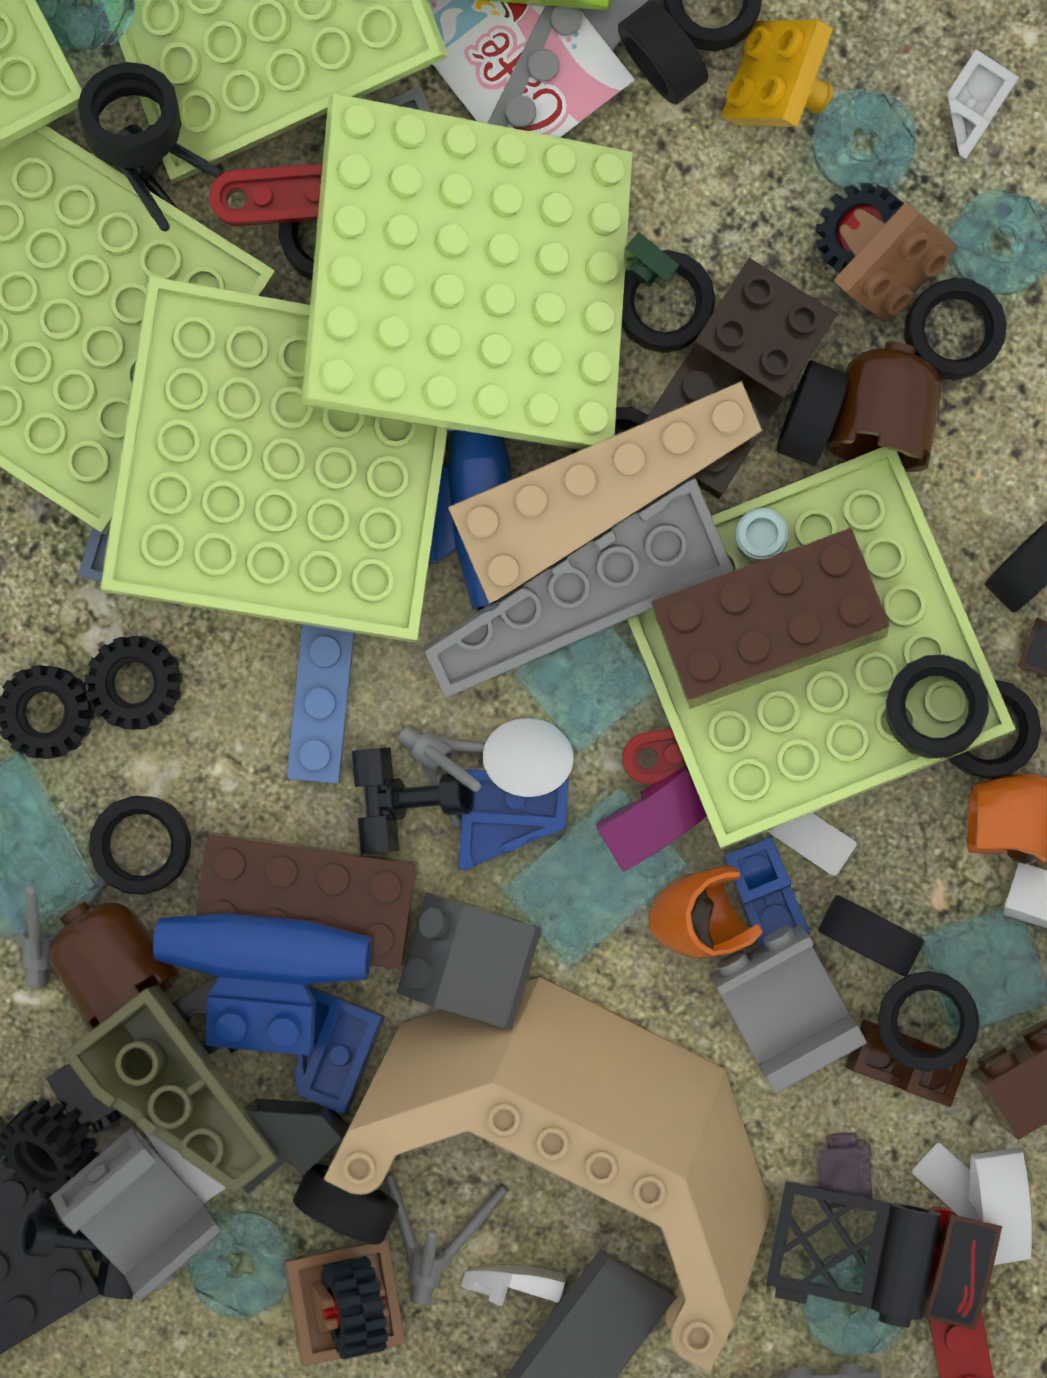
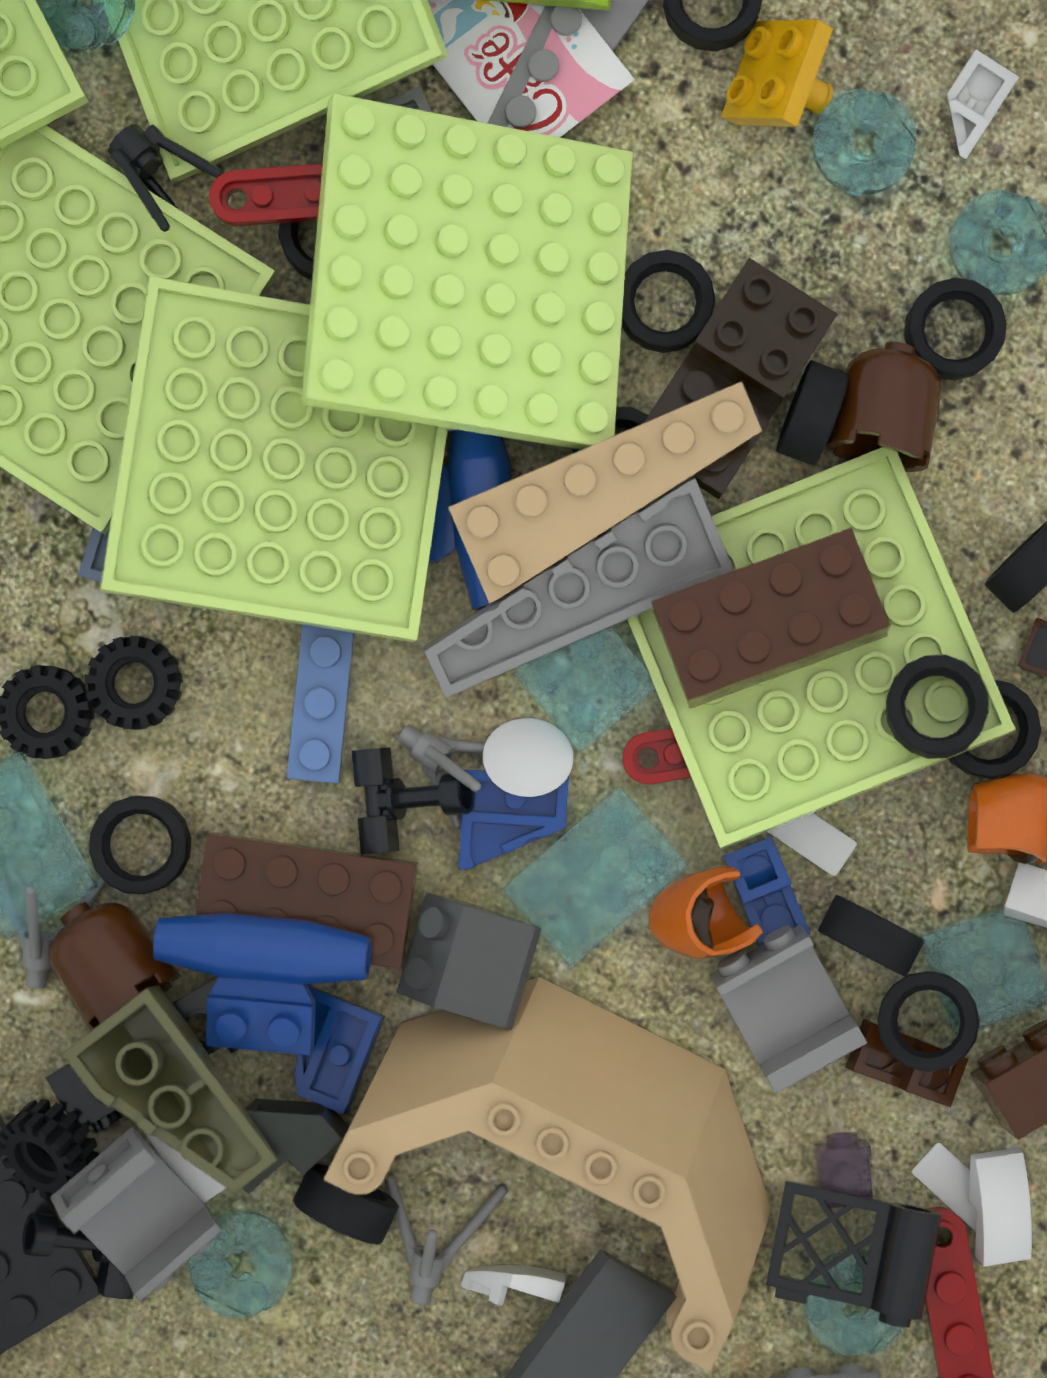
black tyre [78,62,182,168] -> none
plate [283,1238,406,1366] -> none
magenta slope [596,767,707,872] -> none
black tyre [618,1,709,105] -> none
dark green plate [623,232,679,289] -> none
light aqua tile [736,508,788,562] -> none
medium nougat plate [816,183,958,323] -> none
black slope [922,1214,1002,1330] -> none

